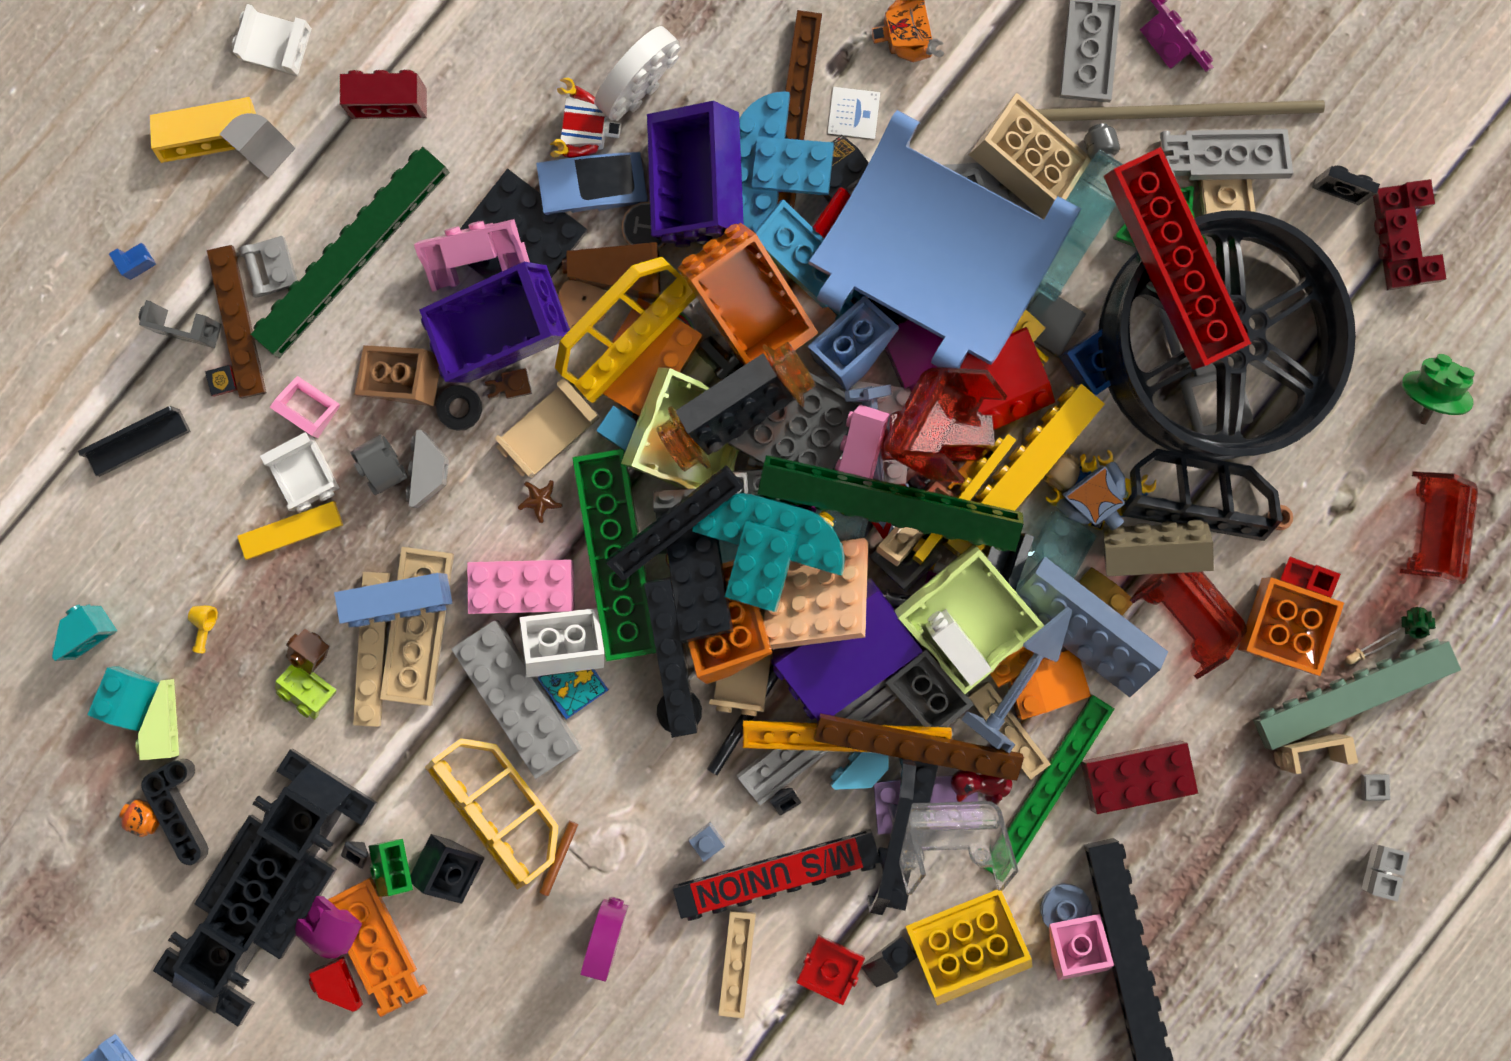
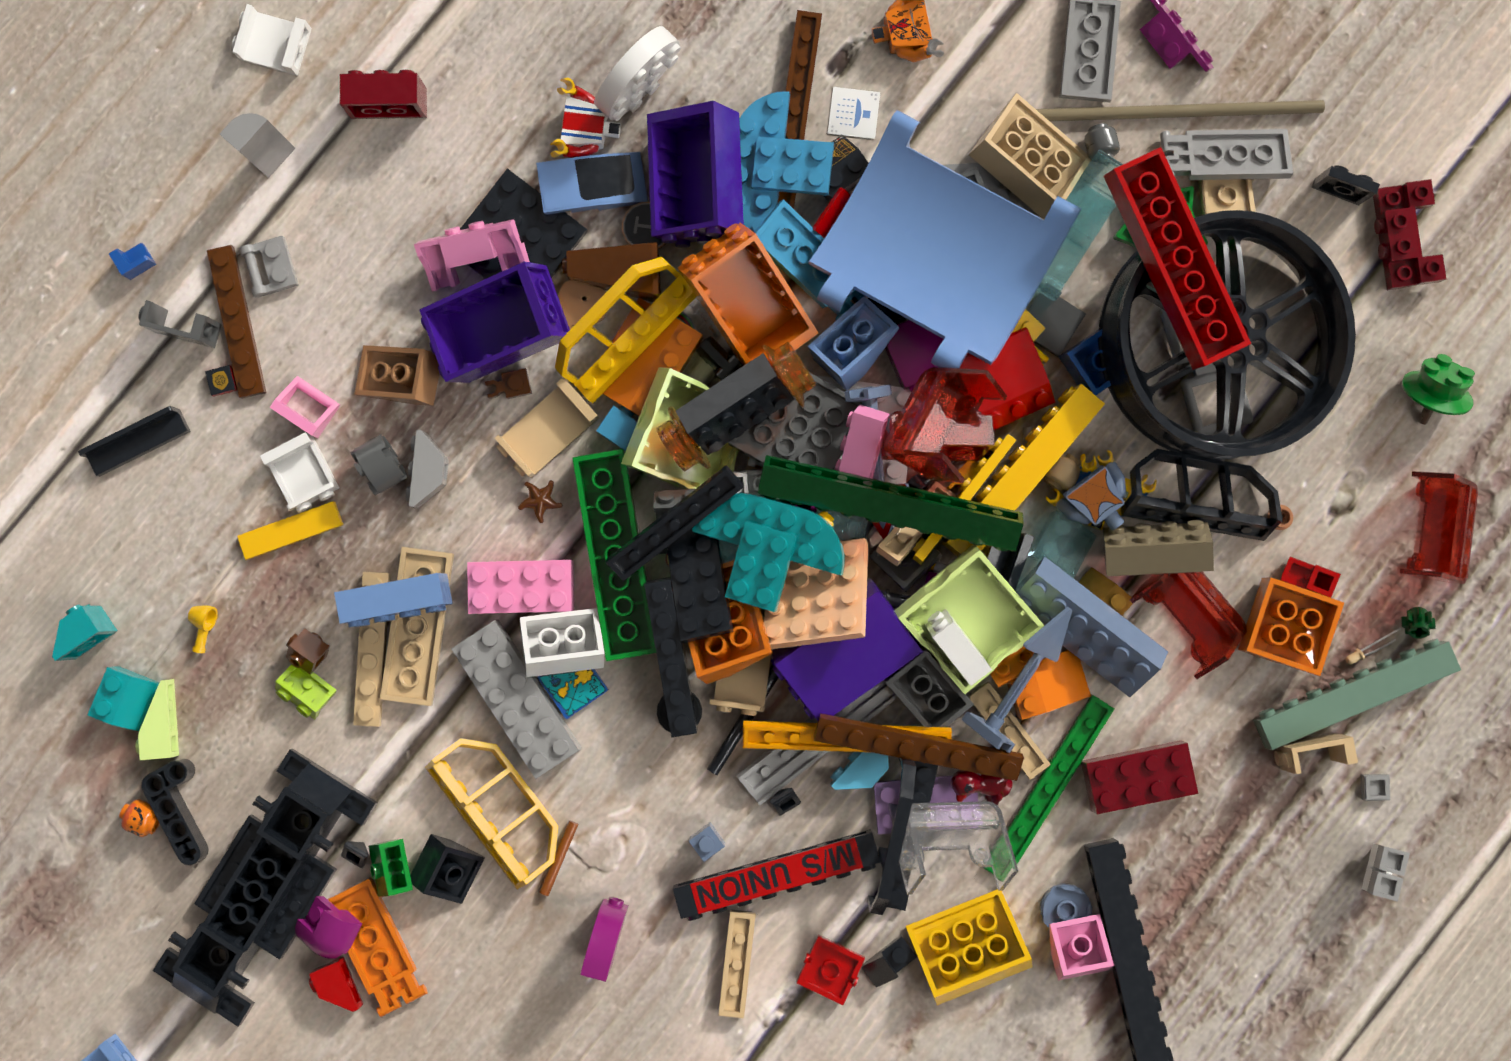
yellow brick [150,97,256,163] -> none
dark green brick [251,146,450,358] -> none
black tyre [436,385,482,431] -> none

